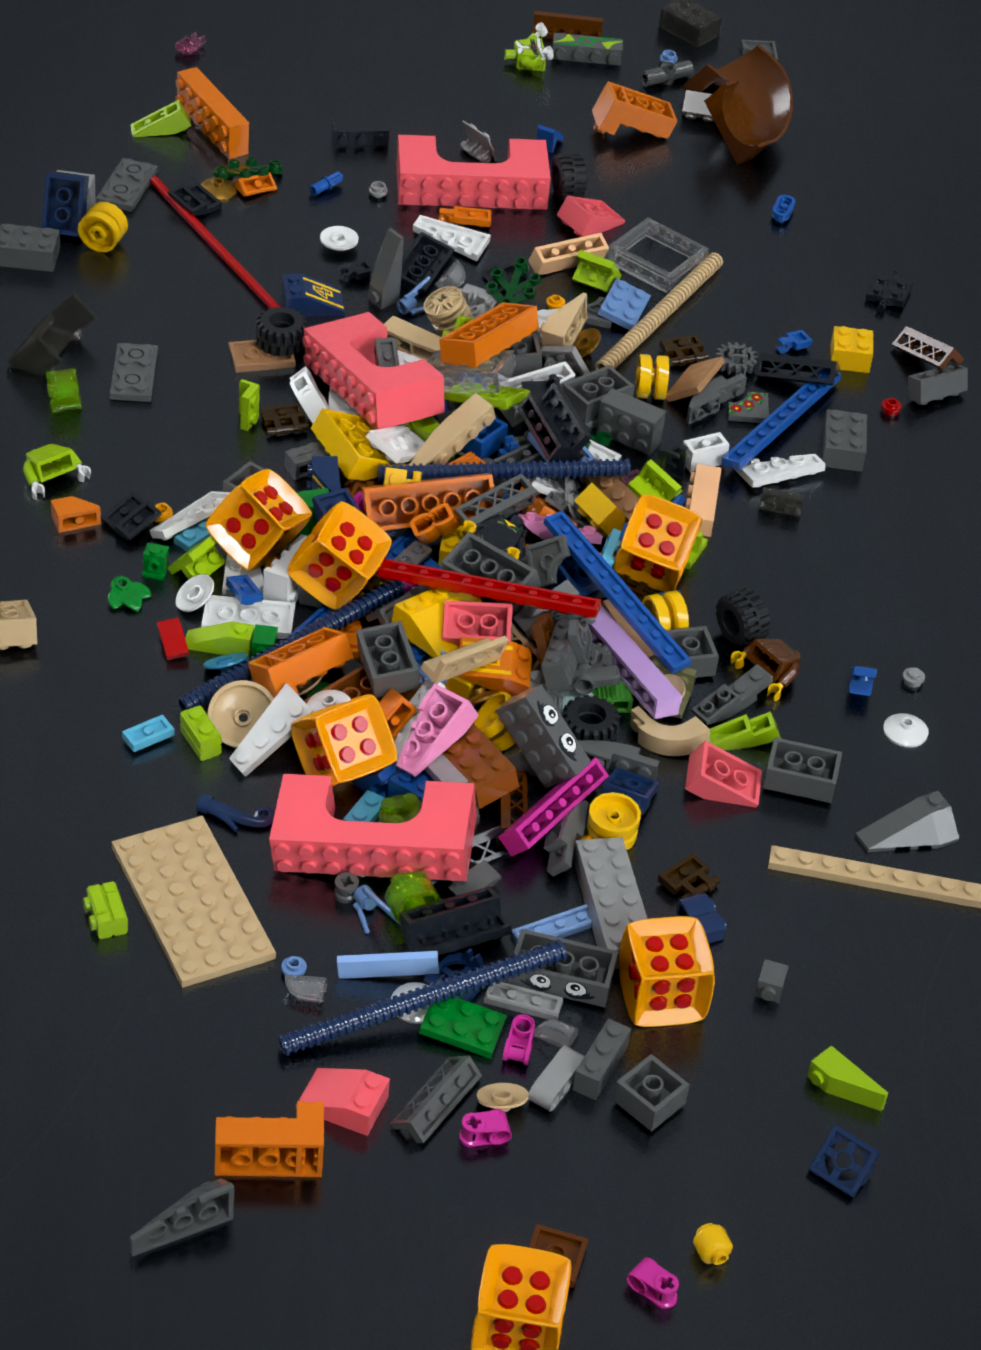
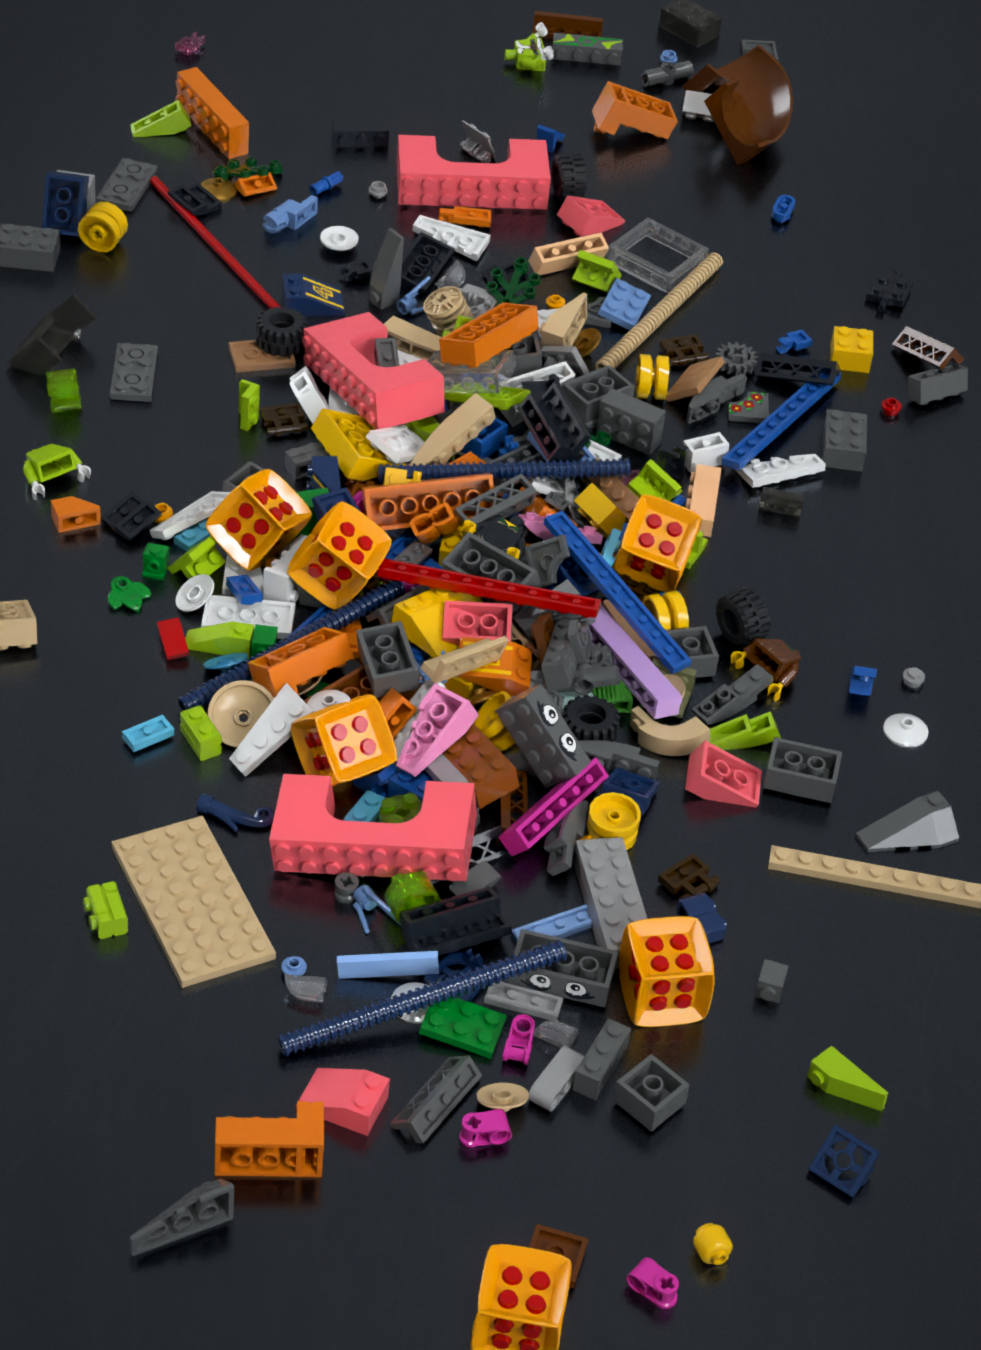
none -> medium blue plate [263,195,318,233]

